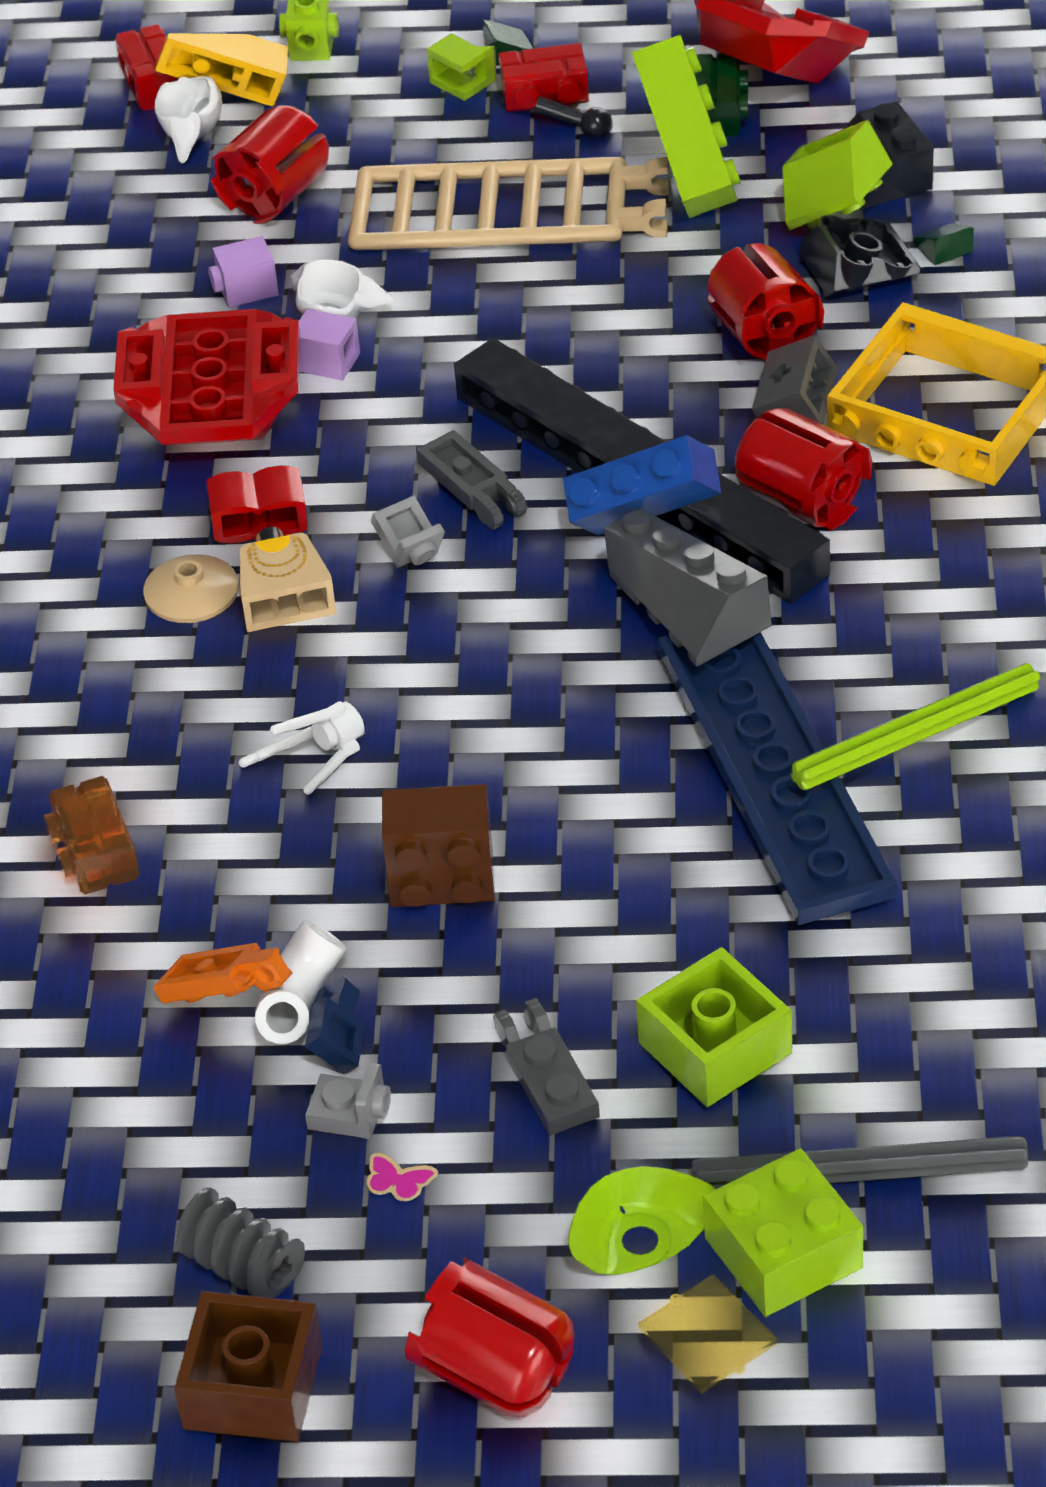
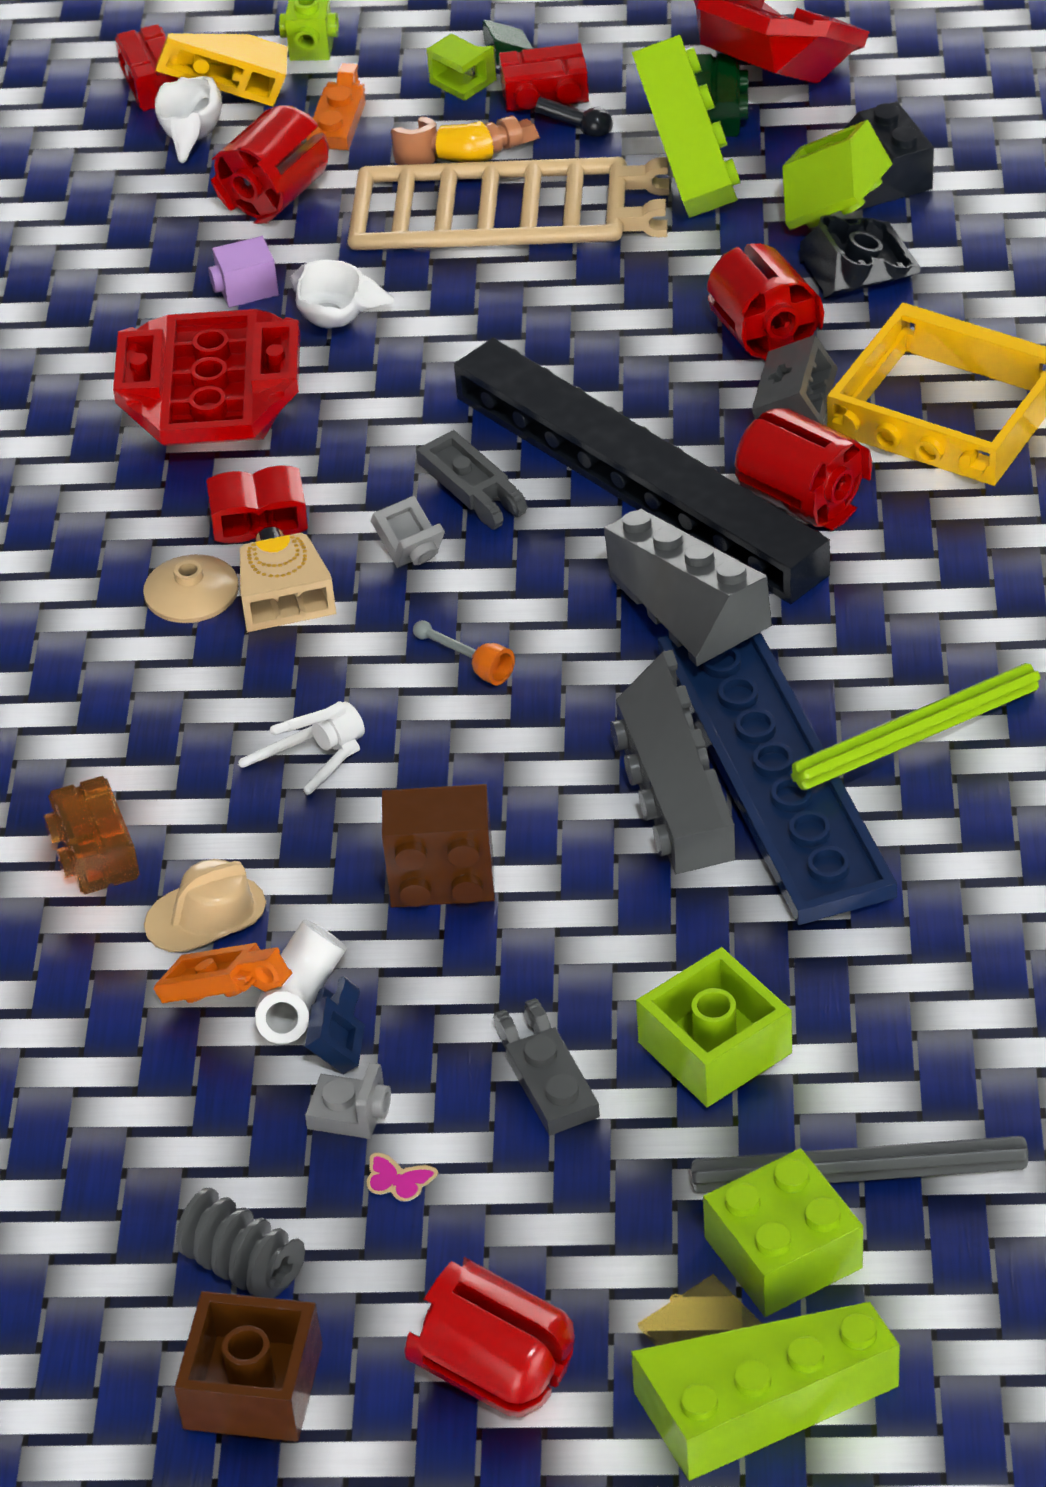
lavender brick [299,309,360,380] -> none
blue brick [563,435,721,535] -> none
lime piece [568,1166,716,1275] -> none
dark green slope [913,223,974,265] -> none
none -> tan piece [144,859,266,952]
none -> orange hinge [306,63,366,150]
none -> piece [391,115,540,165]
none -> orange hinge [413,620,515,686]
none -> dark grey wedge [610,649,735,874]
none -> lime wedge [631,1302,900,1481]

